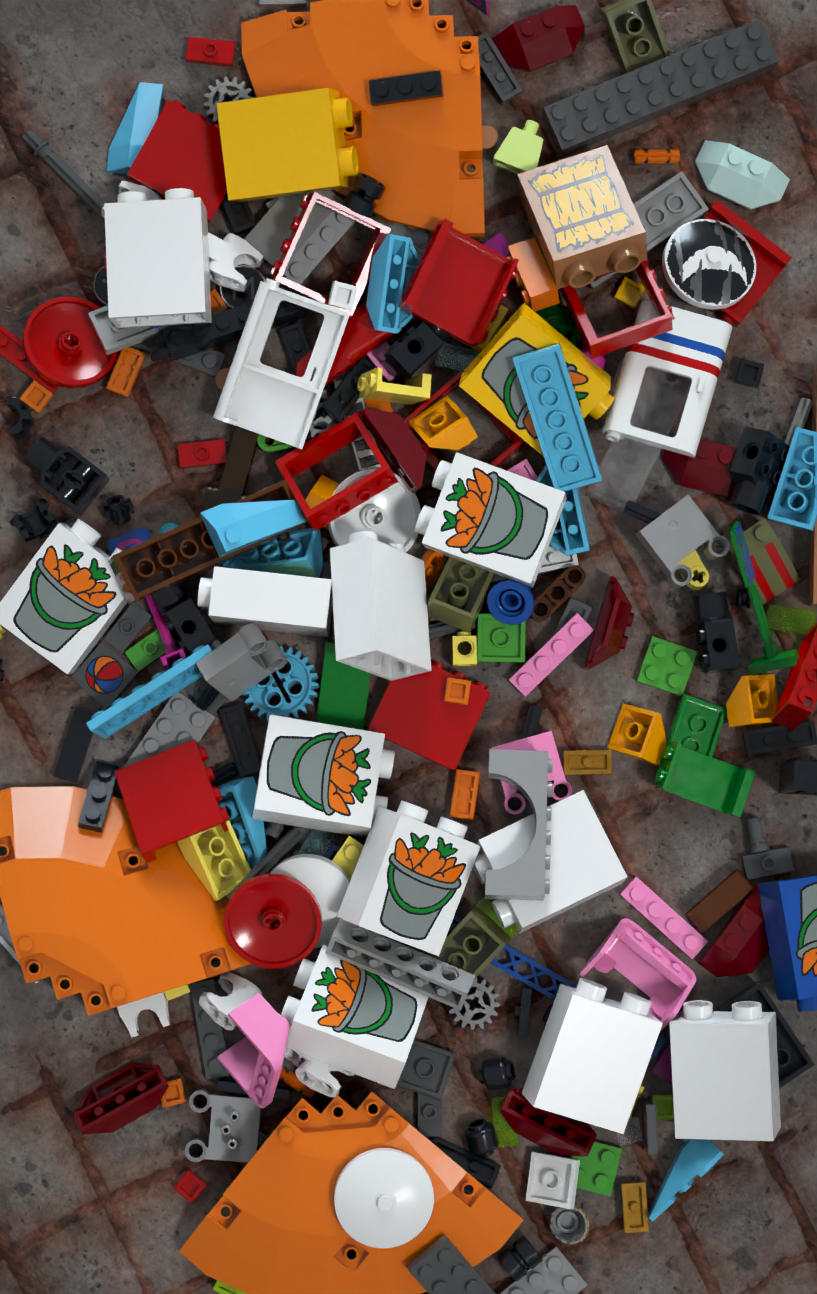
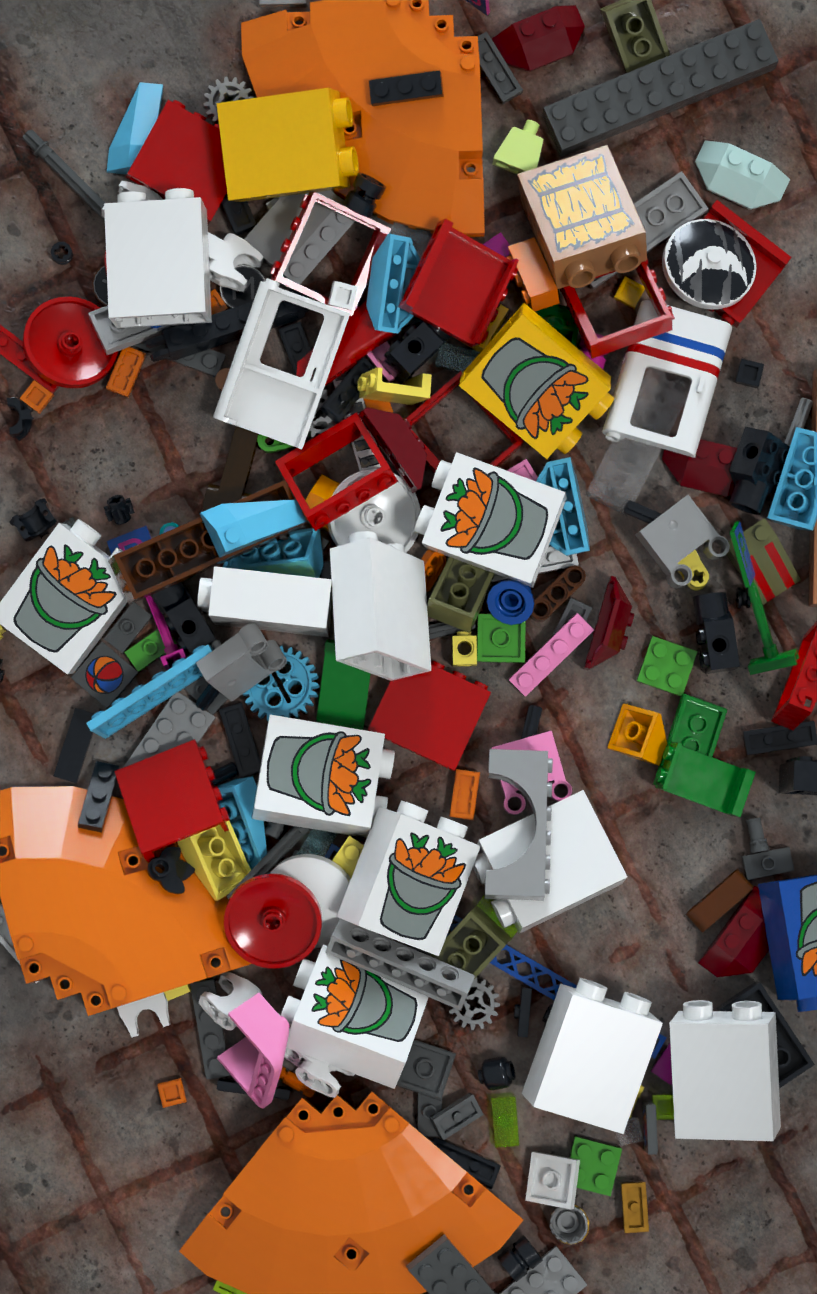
black brick [23,437,110,516] -> none
dark red wedge [73,1062,169,1135] -> none
red tile [173,1168,208,1203] -> none
red plate [178,439,227,469] -> none
light grey piece [185,1089,269,1163] -> none
red plate [186,37,236,67] -> none
white dish [334,1148,434,1248] -> none
light orange slope [409,396,478,450] -> none
orange tile [444,677,471,705] -> none
black head [464,1119,499,1158] -> none
nougat tile [482,126,498,151] -> none
dark red wedge [500,1088,597,1157] -> none
medium azure plate [513,343,602,492] -> none
pearl gold plate [563,750,612,775] -> none
bright pink windscreen [579,918,697,1031] -> none
bright pink plate [620,877,708,959] -> none
orange axle [634,149,680,163] -> none
medium azure wedge [648,1139,724,1222] -> none
light orange slope [726,674,778,727] -> none
clear neon green plate [766,604,817,634] -> none
none -> black bush [51,242,73,265]
none -> black plate [147,847,195,894]
none -> dark grey plate [430,1092,484,1140]

